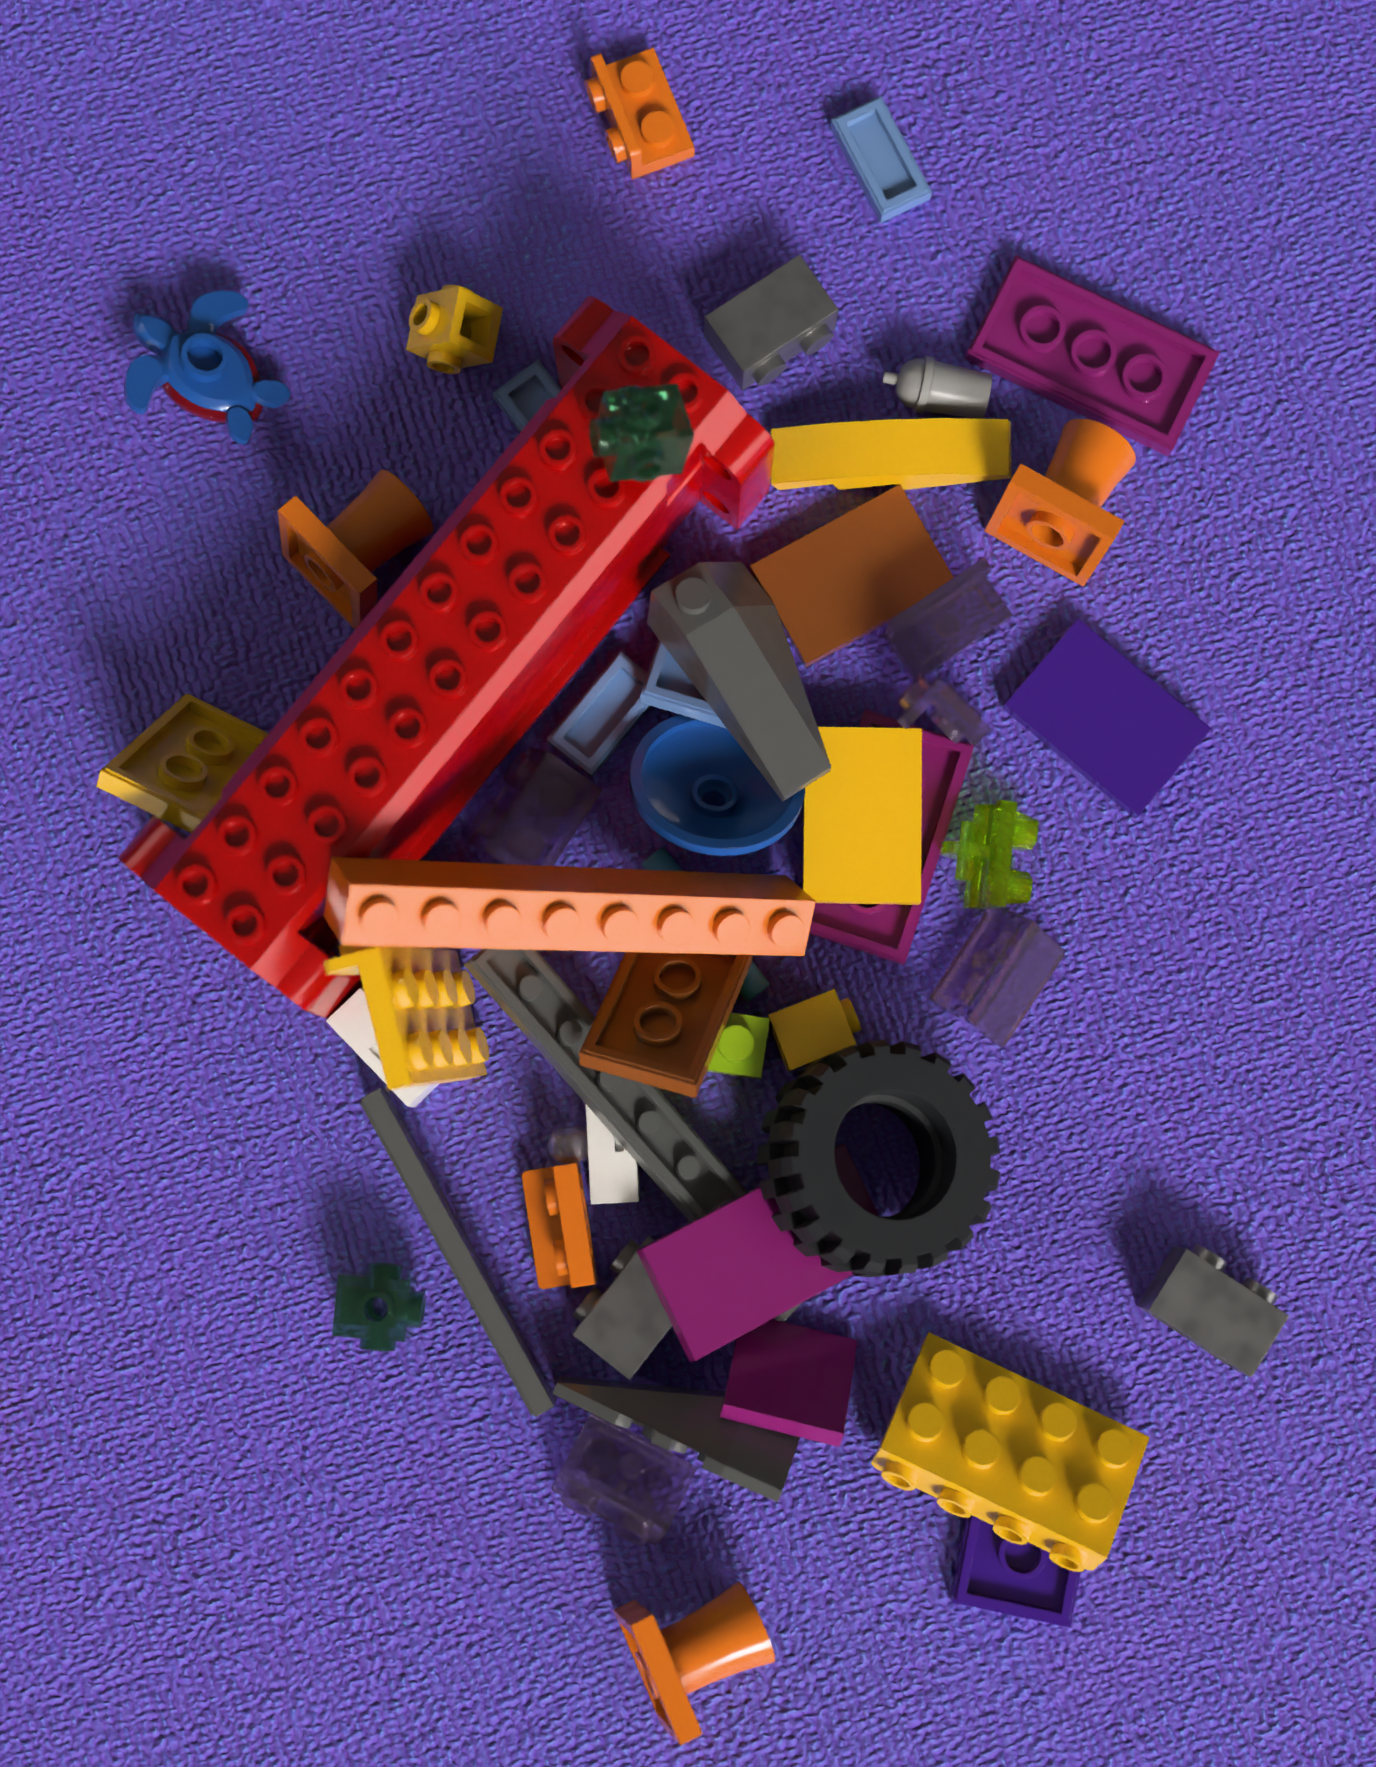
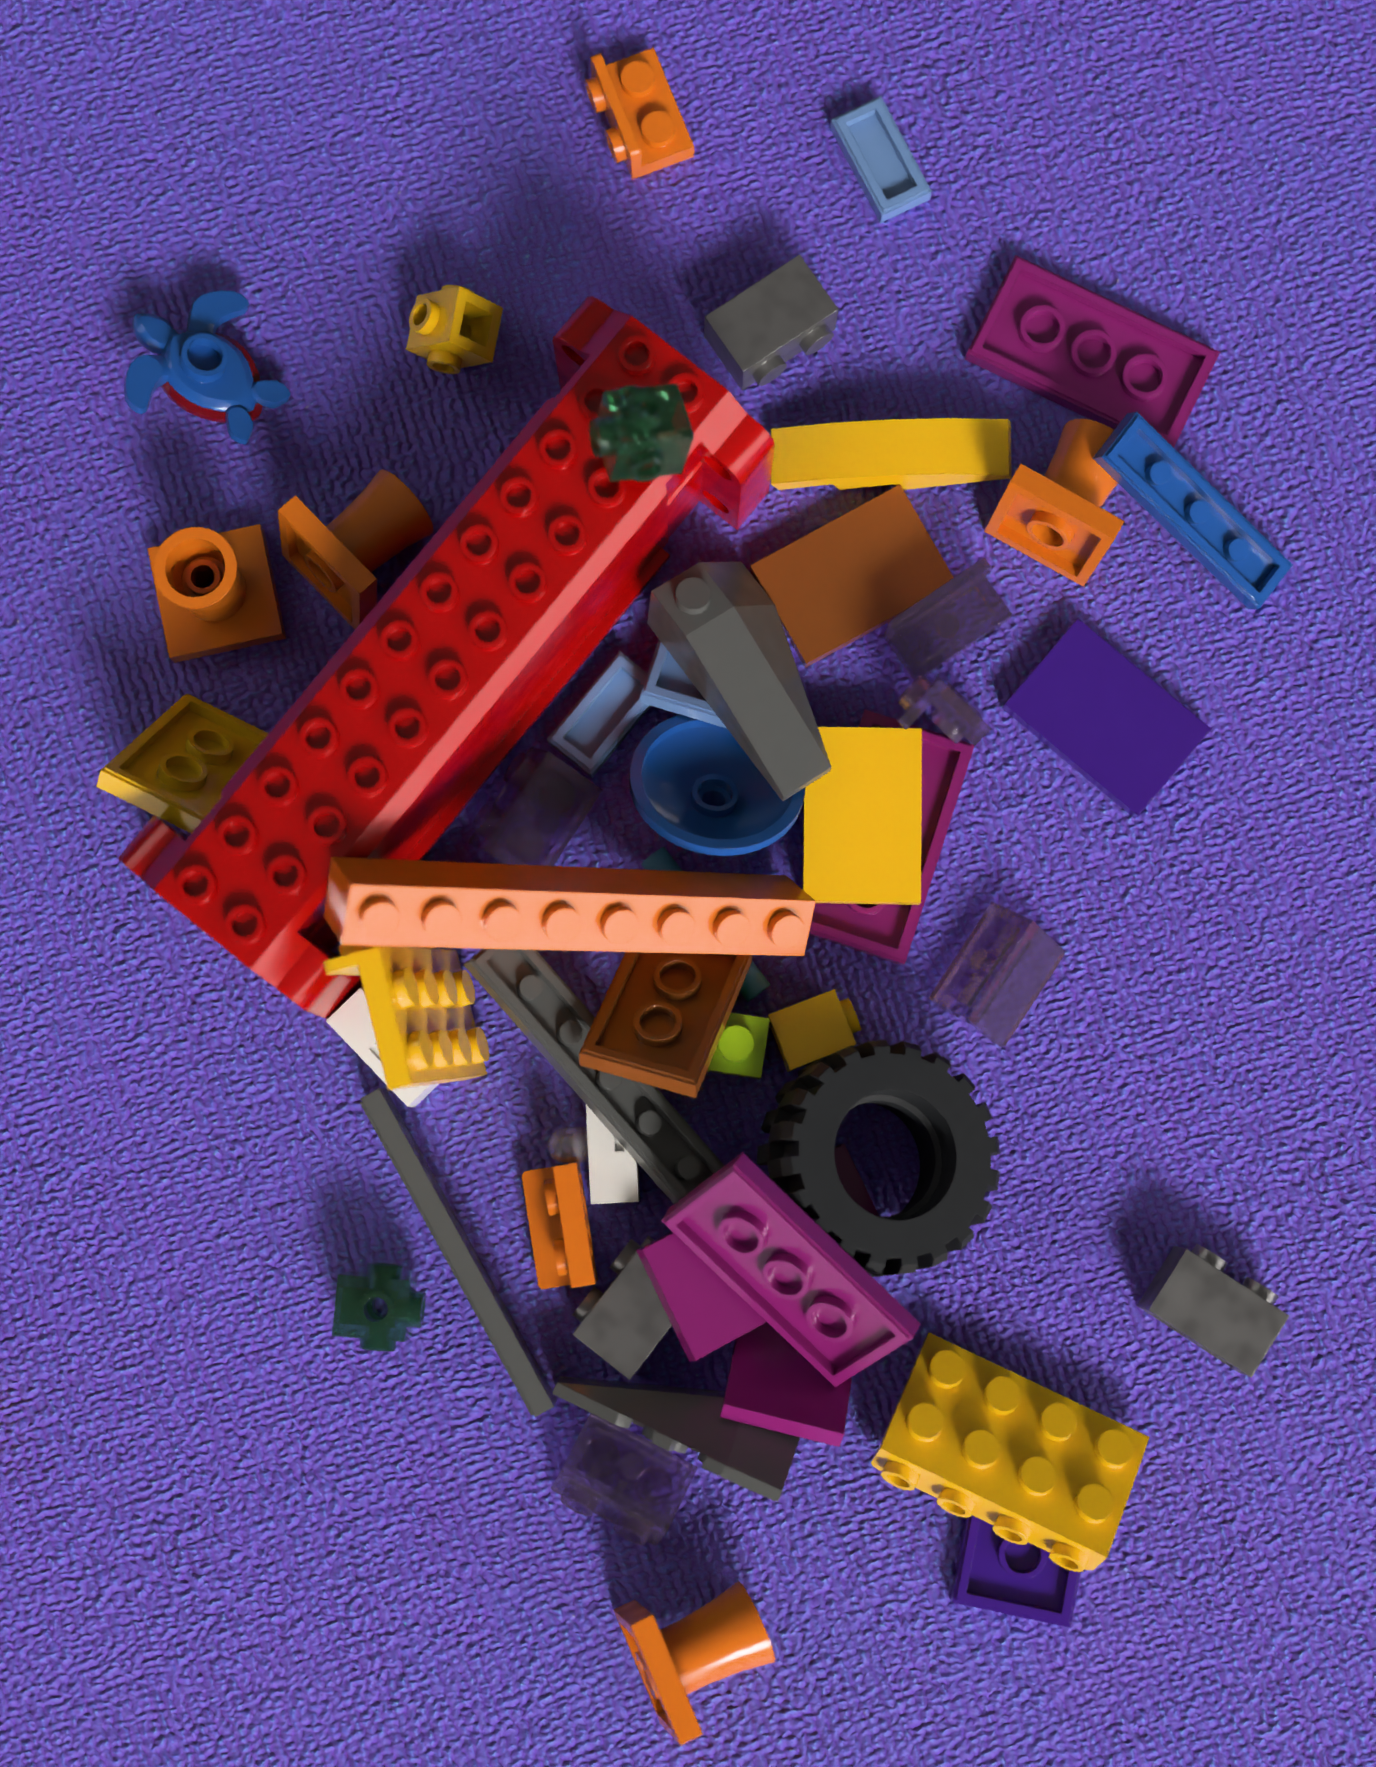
medium blue tile [493,360,561,432] -> none
light grey piece [882,355,992,419] -> none
clear neon green hips [941,800,1039,910] -> none
none -> orange plant [147,524,286,663]
none -> magenta tile [661,1152,921,1387]
none -> blue tile [1092,412,1292,609]

